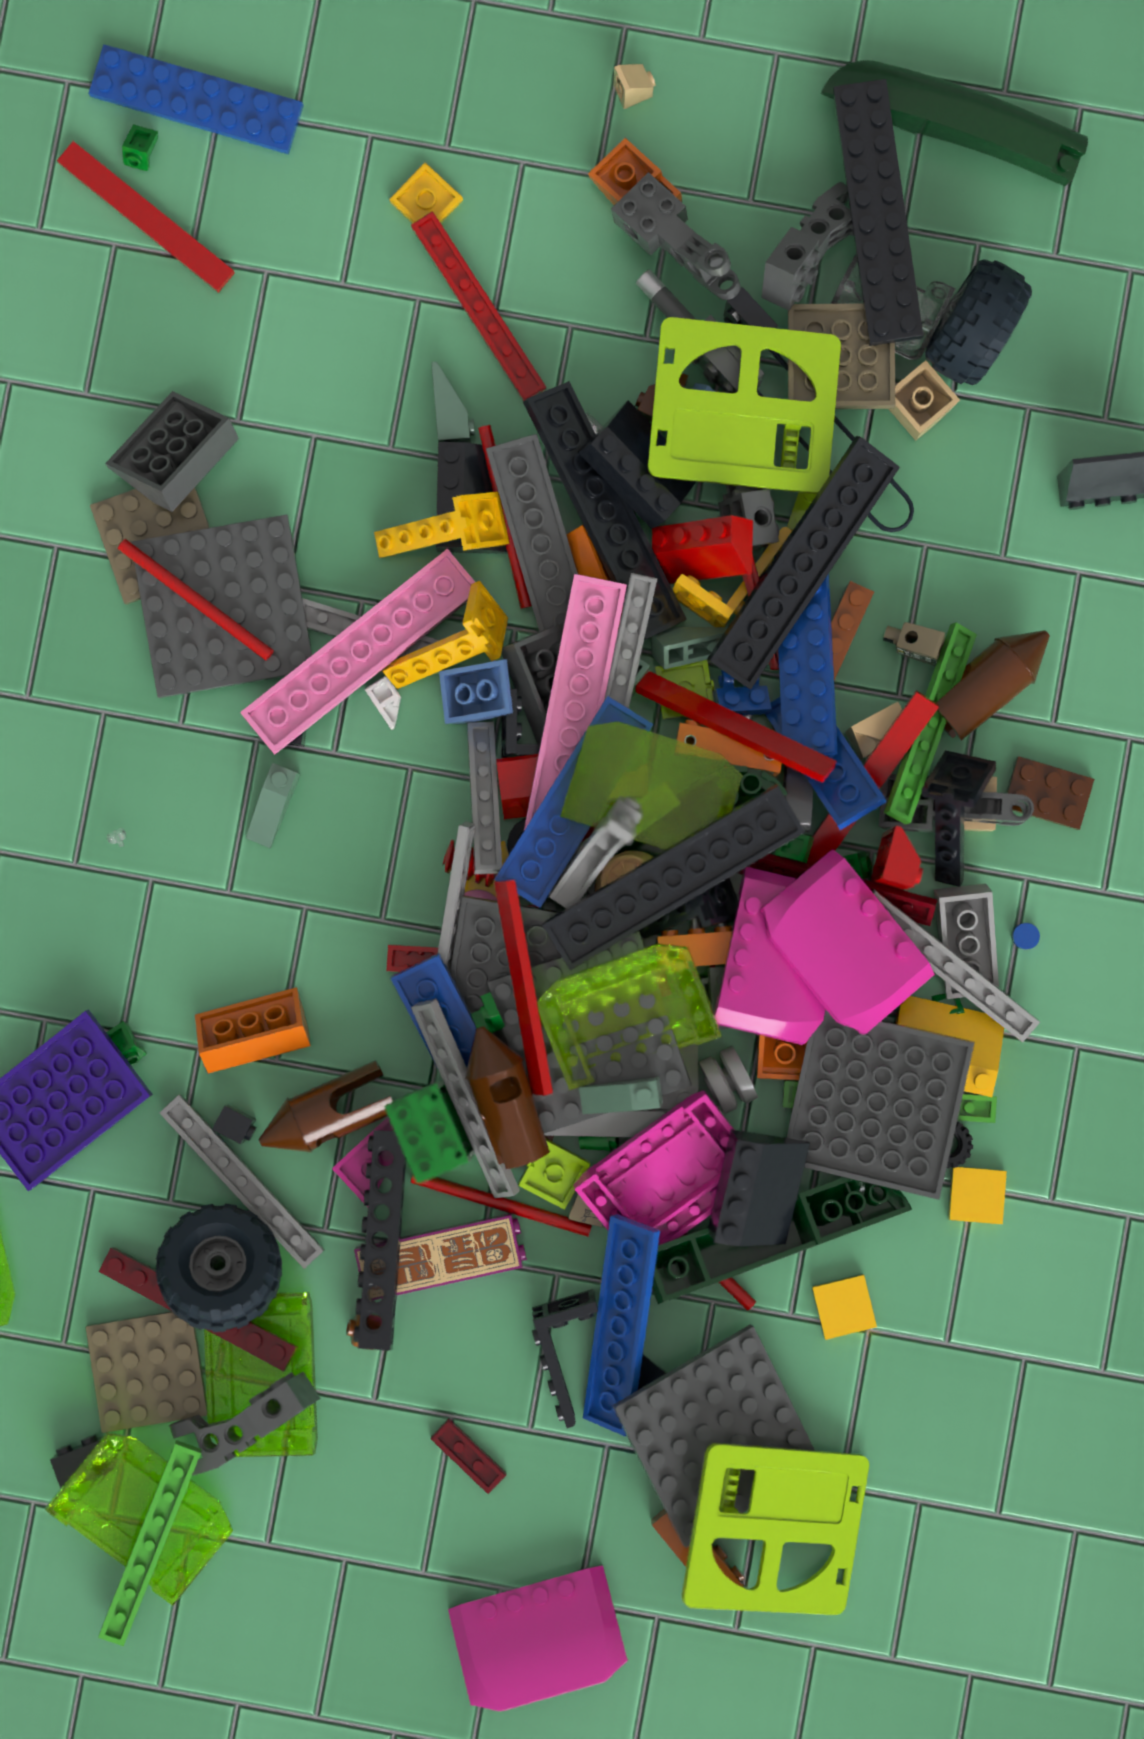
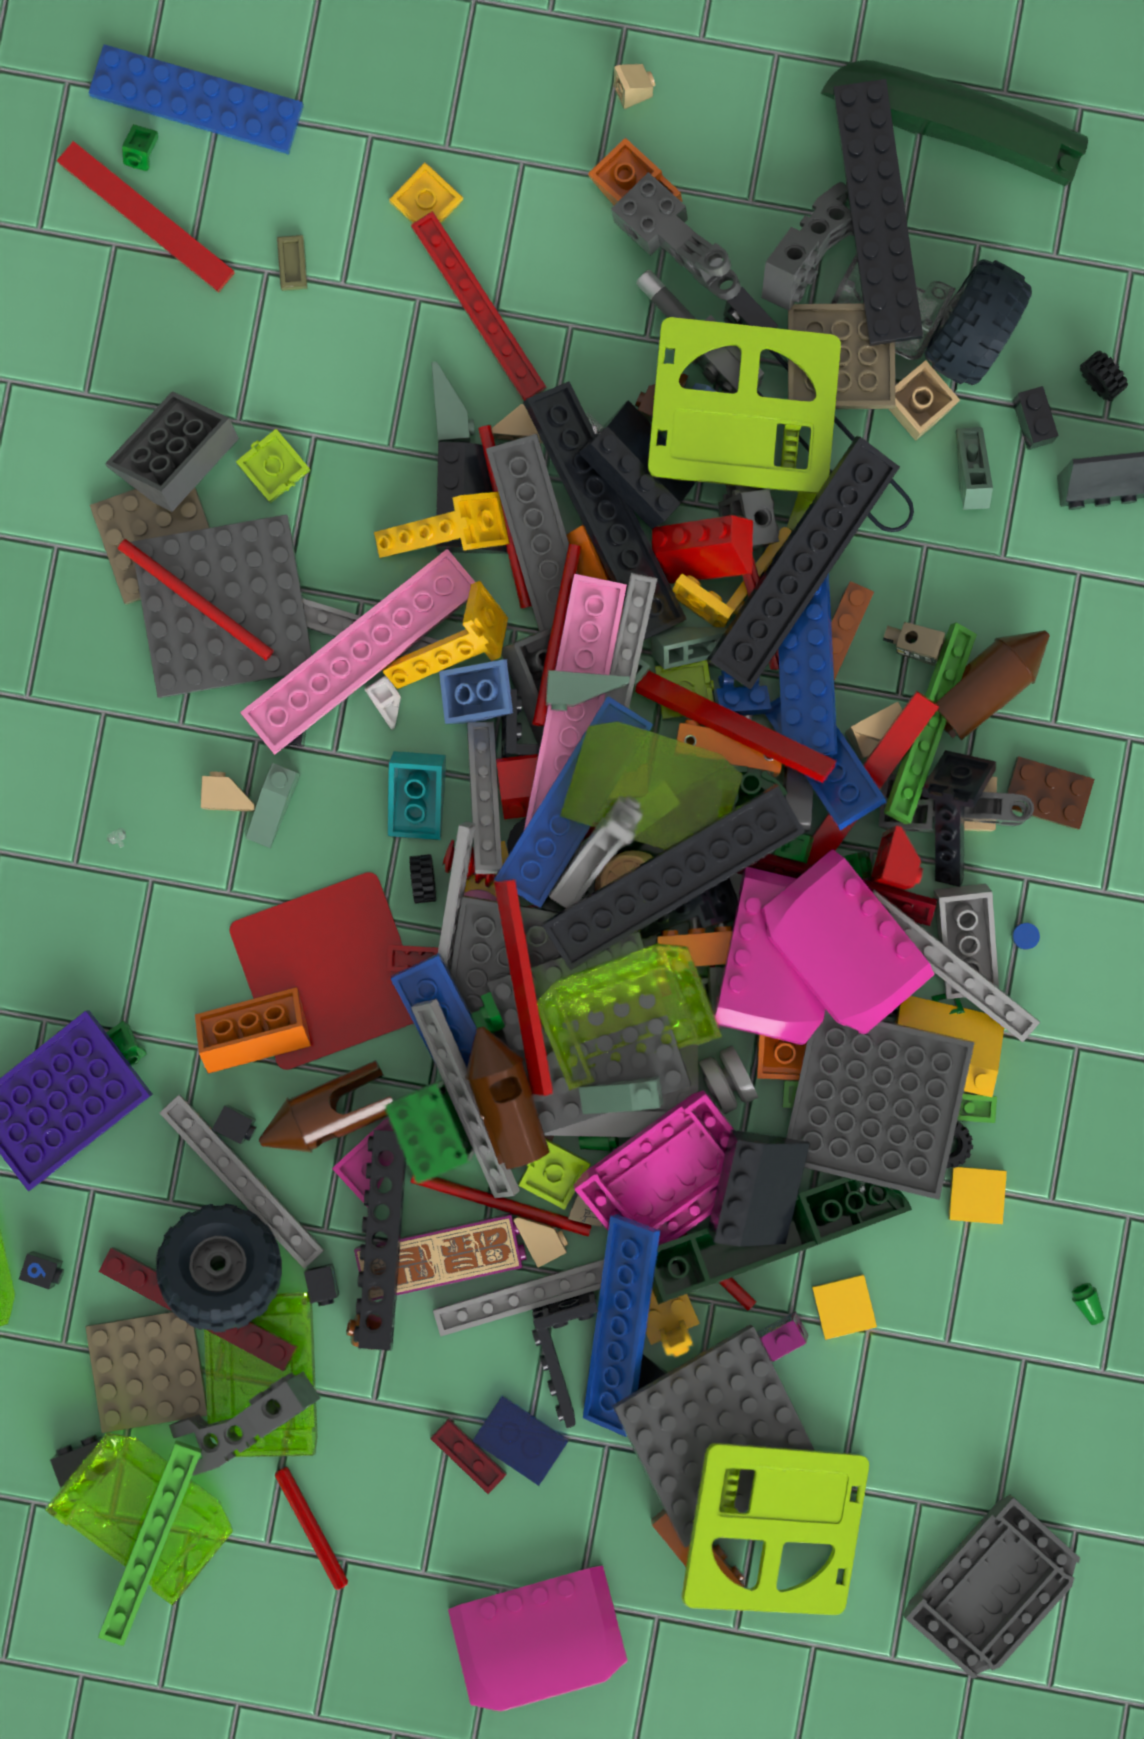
none -> black brick [19,1251,64,1289]
none -> tan slope [201,772,256,812]
none -> red piece [229,872,414,1070]
none -> lime plate [236,429,311,504]
none -> red axle [275,1467,348,1590]
none -> olive tile [277,235,308,291]
none -> black brick [304,1263,339,1306]
none -> teal slope [388,751,446,840]
none -> black tyre [409,854,436,904]
none -> light grey plate [433,1258,605,1337]
none -> clear blue tile [472,1395,569,1486]
none -> tan slope [492,404,543,443]
none -> tan slope [513,1216,569,1268]
none -> red piece [532,544,581,727]
none -> sand green slope [545,670,630,711]
none -> yellow bracket [646,1289,700,1356]
none -> magenta torso [757,1311,808,1362]
none -> dark grey slope [903,1494,1080,1679]
none -> sand green slope [956,427,993,510]
none -> black brick [1012,386,1059,450]
none -> green cone [1072,1283,1105,1325]
none -> black tyre [1080,351,1128,401]

